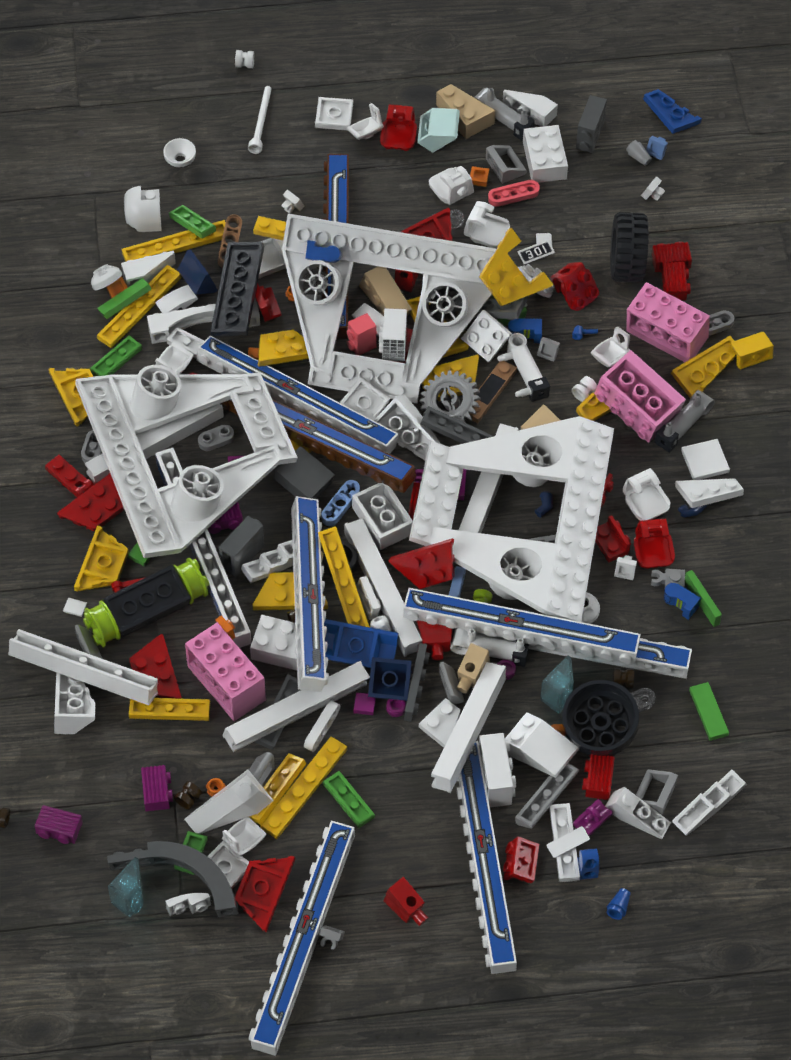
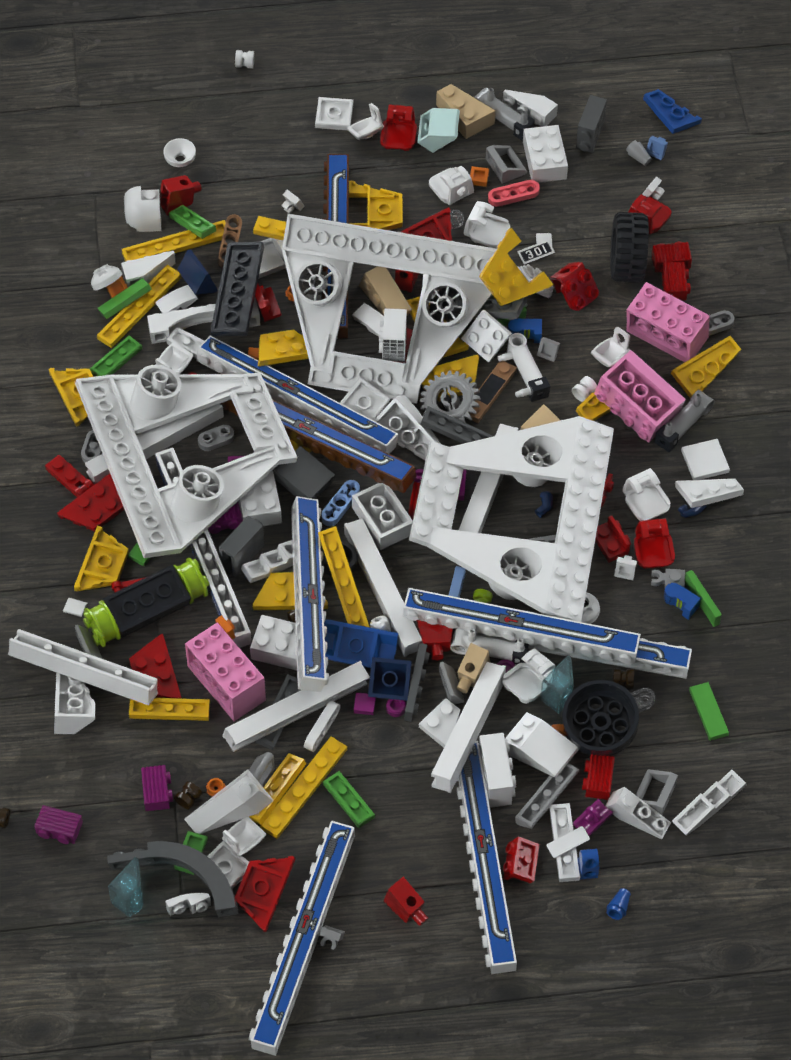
white piece [248,86,271,154] -> none
blue leg [305,240,342,263] -> none
coral brick [347,313,376,355] -> none
white plate [356,576,381,620] -> none
red wing [388,538,455,589] -> none
blue hand [572,325,598,340] -> none
yellow panel [731,332,774,369] -> none
none -> red torso [160,175,202,216]
none -> white brick [239,470,282,526]
none -> yellow wing [349,181,403,230]
none -> white piece [502,648,555,704]
none -> red piece [629,194,672,235]

